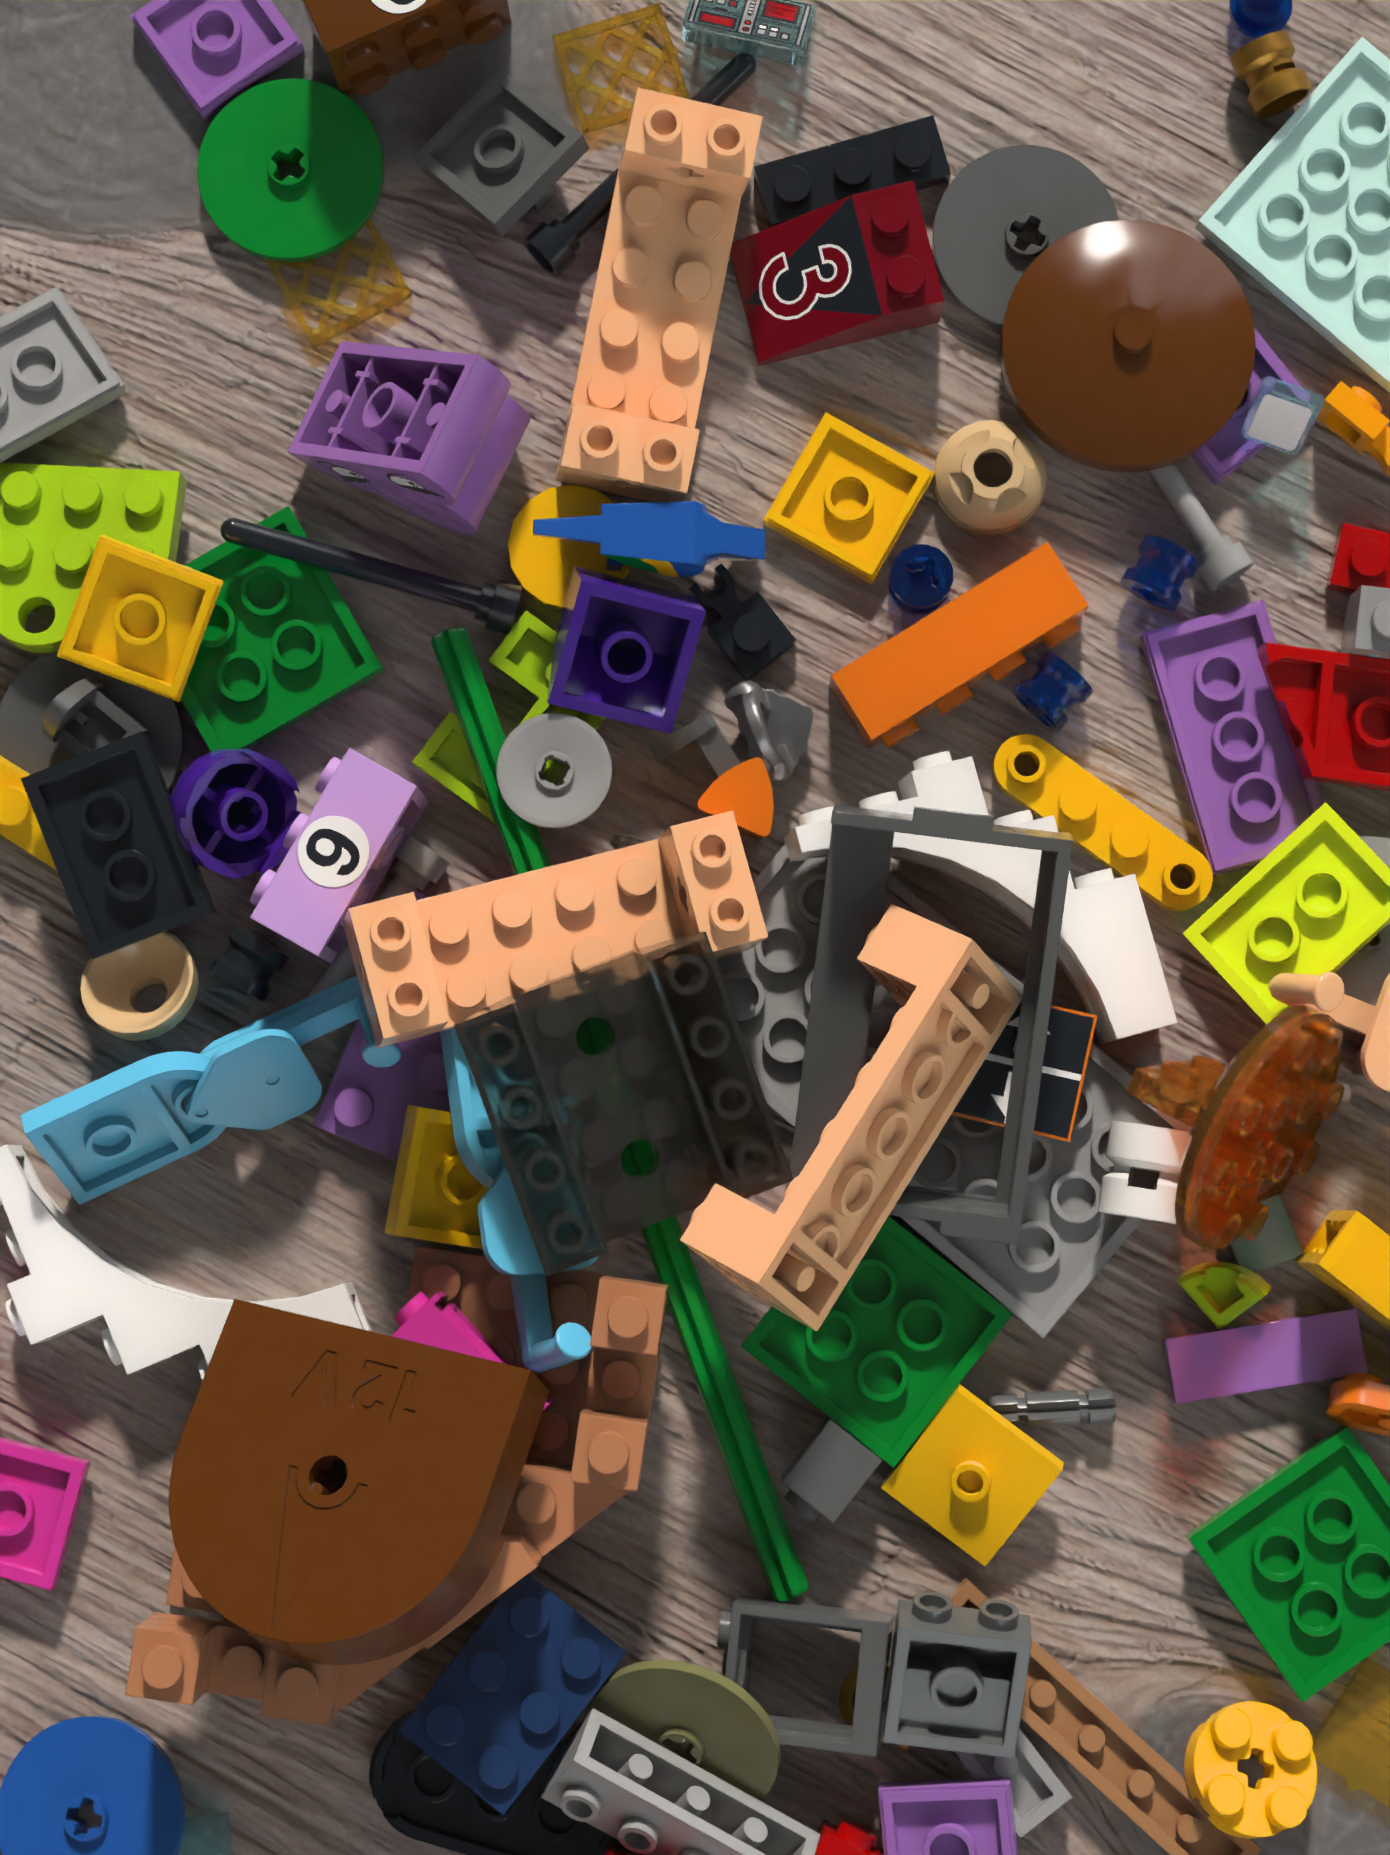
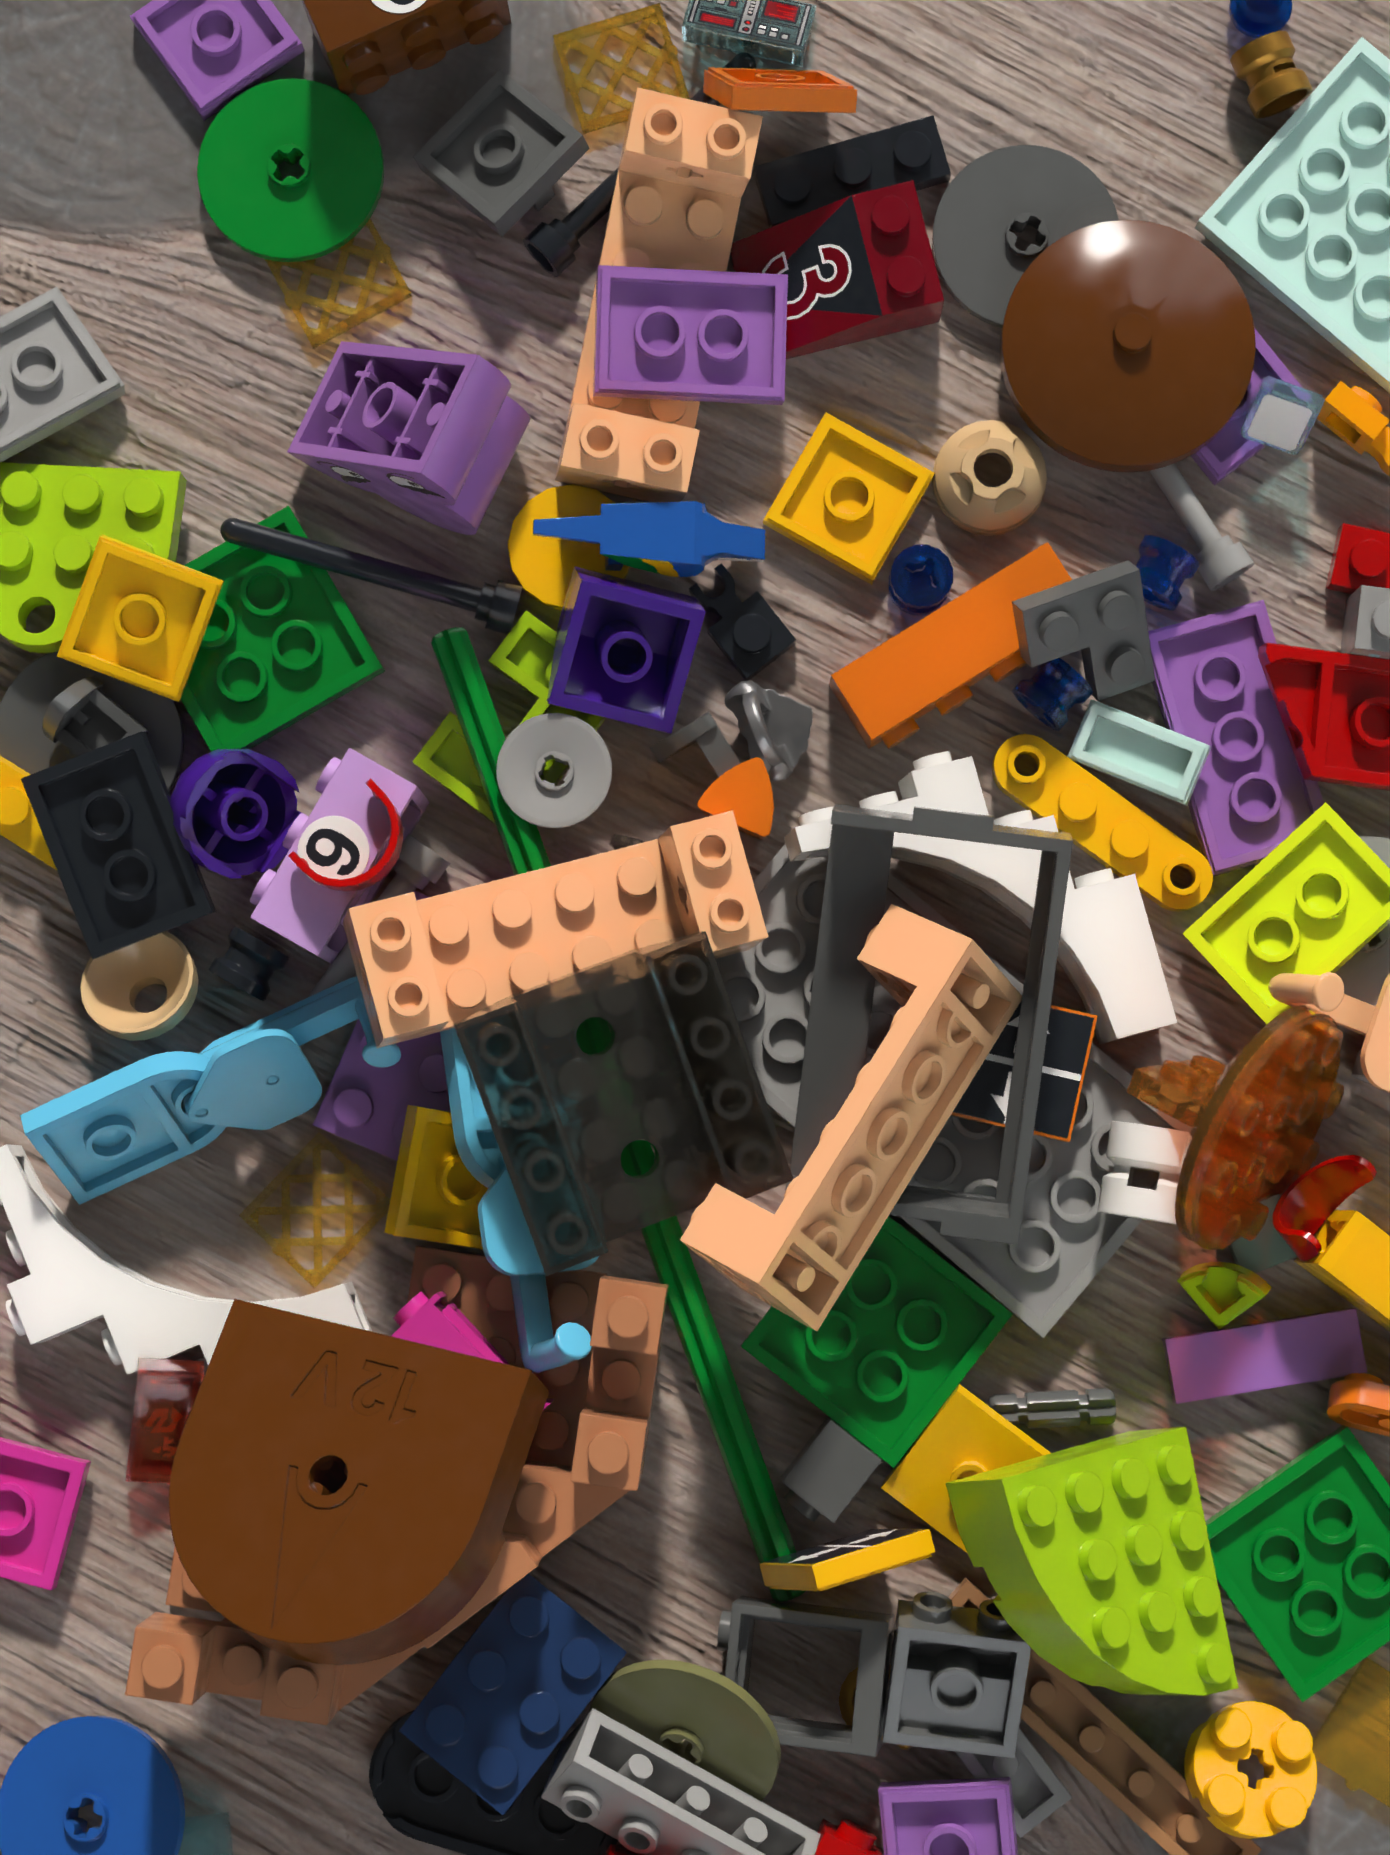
none -> clear red tile [125,1357,205,1484]
none -> clear yellow window [239,1132,390,1288]
none -> red helmet [288,778,403,892]
none -> medium lavender tile [593,265,788,405]
none -> orange tile [703,67,857,113]
none -> yellow tile [759,1529,935,1592]
none -> lime brick [946,1426,1239,1696]
none -> dark grey plate [1012,560,1155,701]
none -> light aqua tile [1067,699,1211,806]
none -> red helmet [1272,1155,1377,1262]

